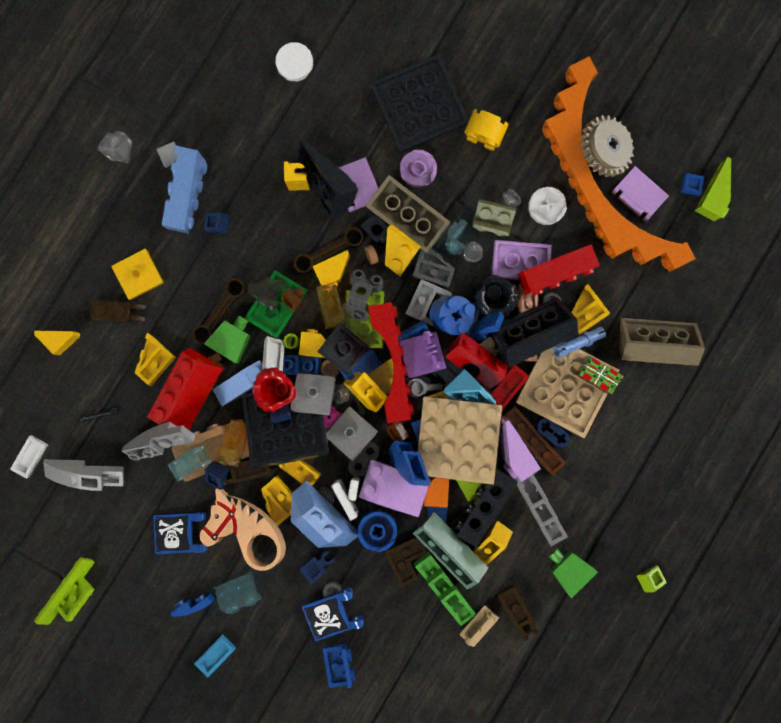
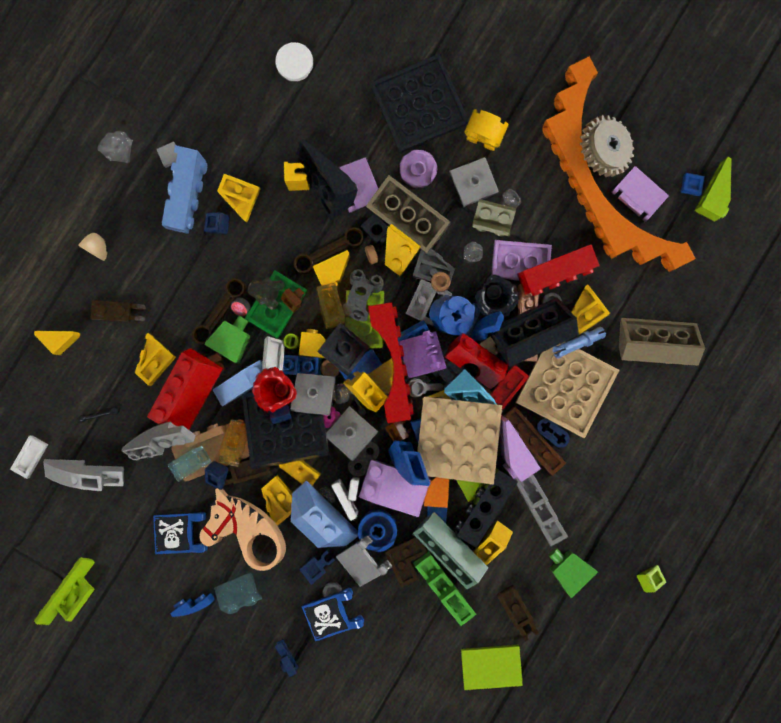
yellow plate [111,249,164,300] -> none
dark azure tile [194,634,236,678] -> none
blue bracket [323,643,355,688] -> none
clear light blue bracket [445,219,468,255] -> none
tan hinge [459,605,499,647] -> none
white tile [528,187,567,225] -> none
piece [576,356,624,395] -> none
none -> tan brick [78,233,107,261]
none -> yellow wing [217,174,260,222]
none -> tile [231,298,251,317]
none -> dark blue plate [275,639,298,677]
none -> light grey flag [336,535,392,587]
none -> medium nougat tile [431,272,451,292]
none -> light grey plate [450,157,499,207]
none -> lime tile [461,645,523,690]

